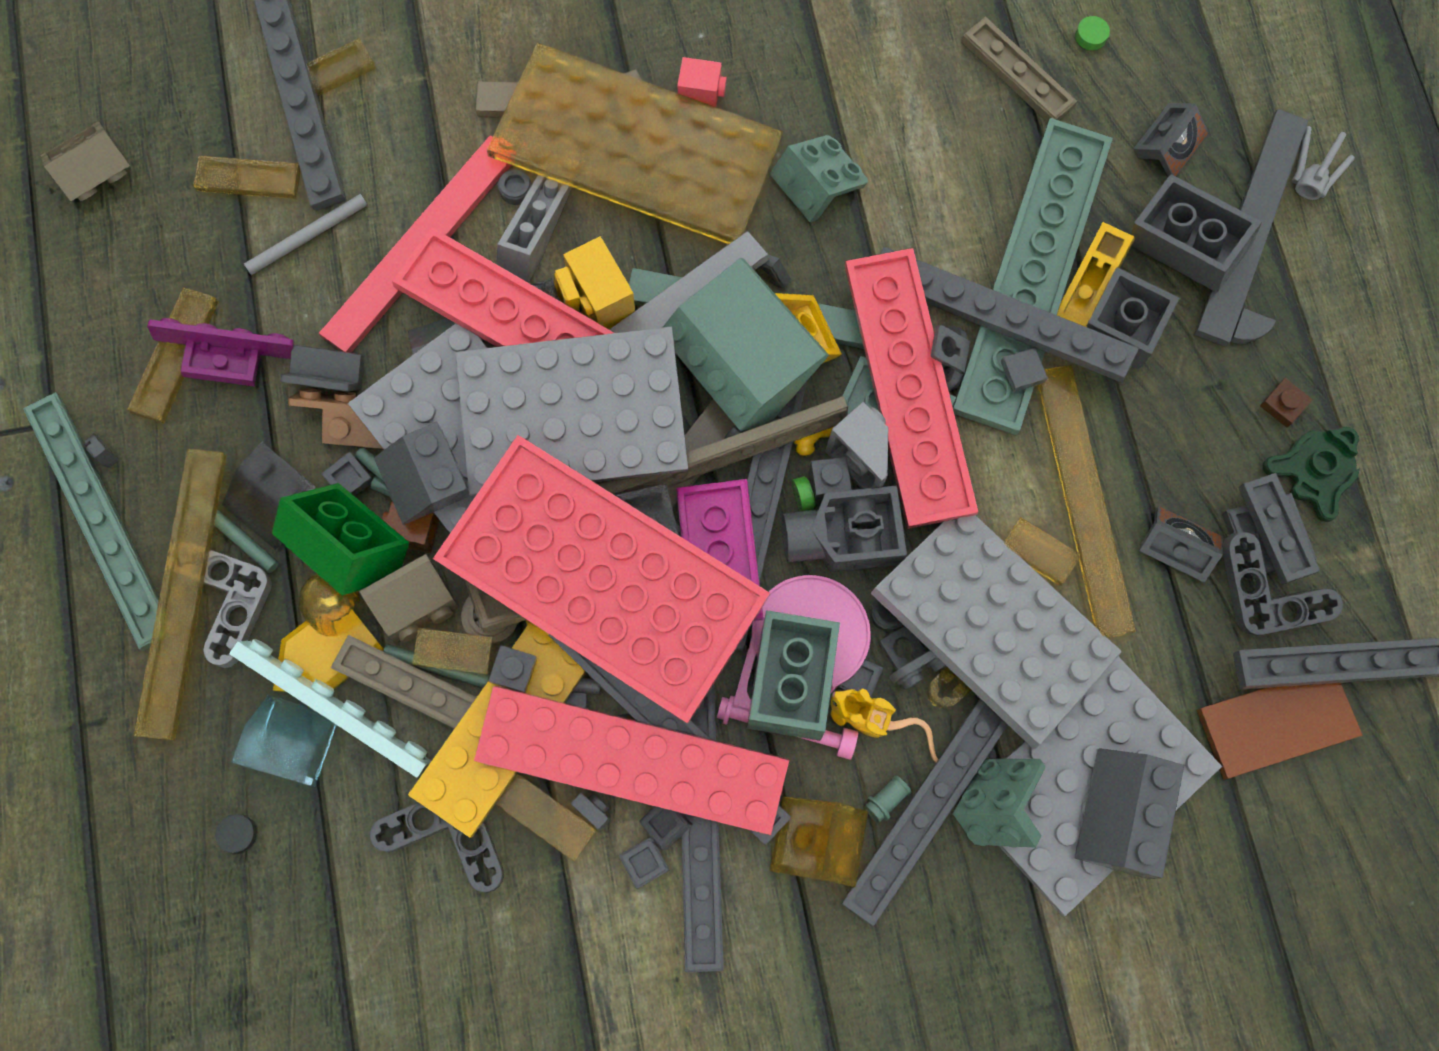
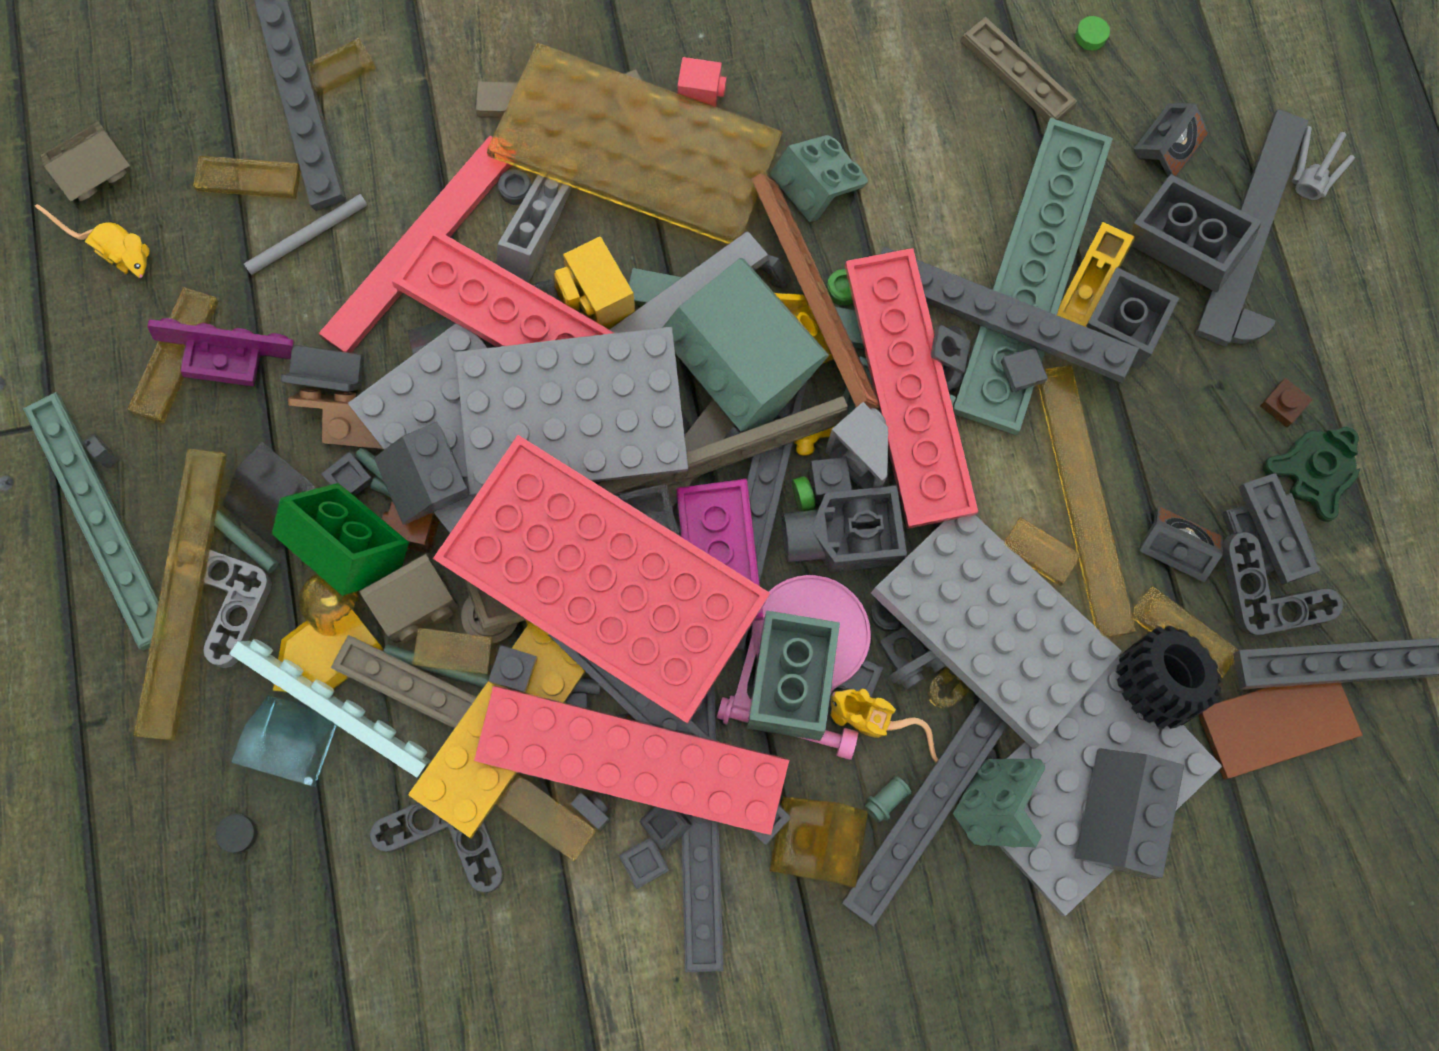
none -> yellow animal [35,204,150,278]
none -> nougat tile [752,173,879,410]
none -> bright green tile [826,269,853,305]
none -> black tyre [1116,626,1222,729]
none -> clear yellow plate [1128,586,1238,680]

